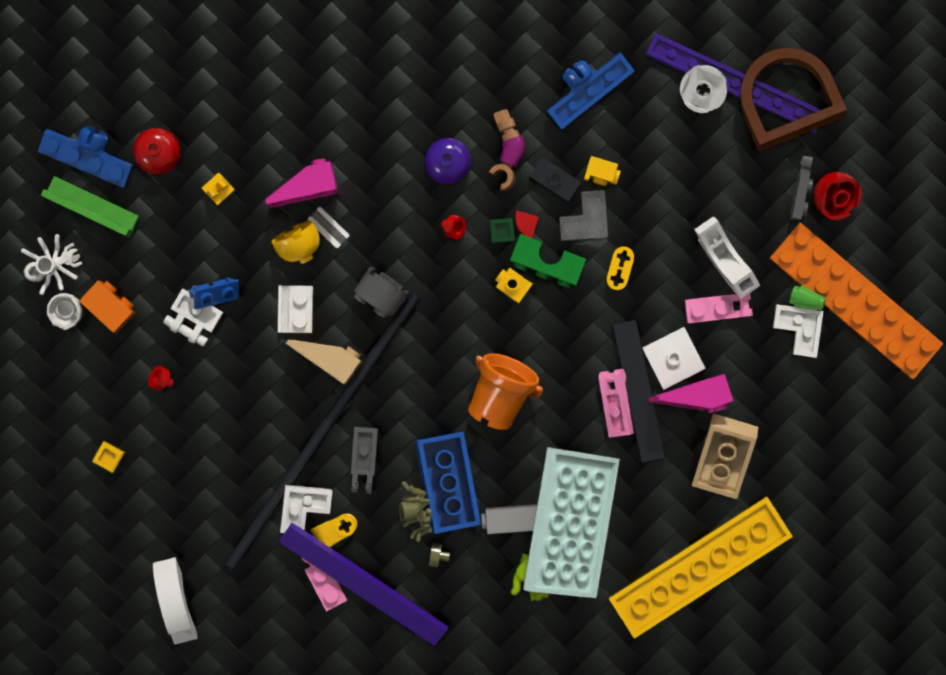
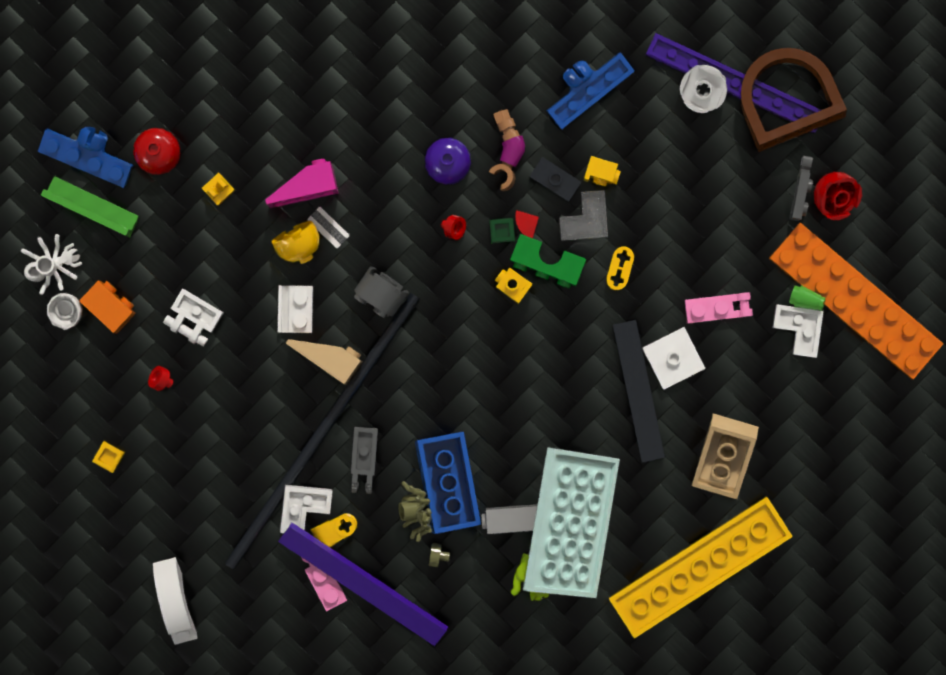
blue hinge [189,277,239,310] -> none
orange piece [468,353,543,430] -> none
bright pink plate [599,369,634,437] -> none
dark pink slope [648,374,733,413] -> none
white arch [694,216,760,299] -> none

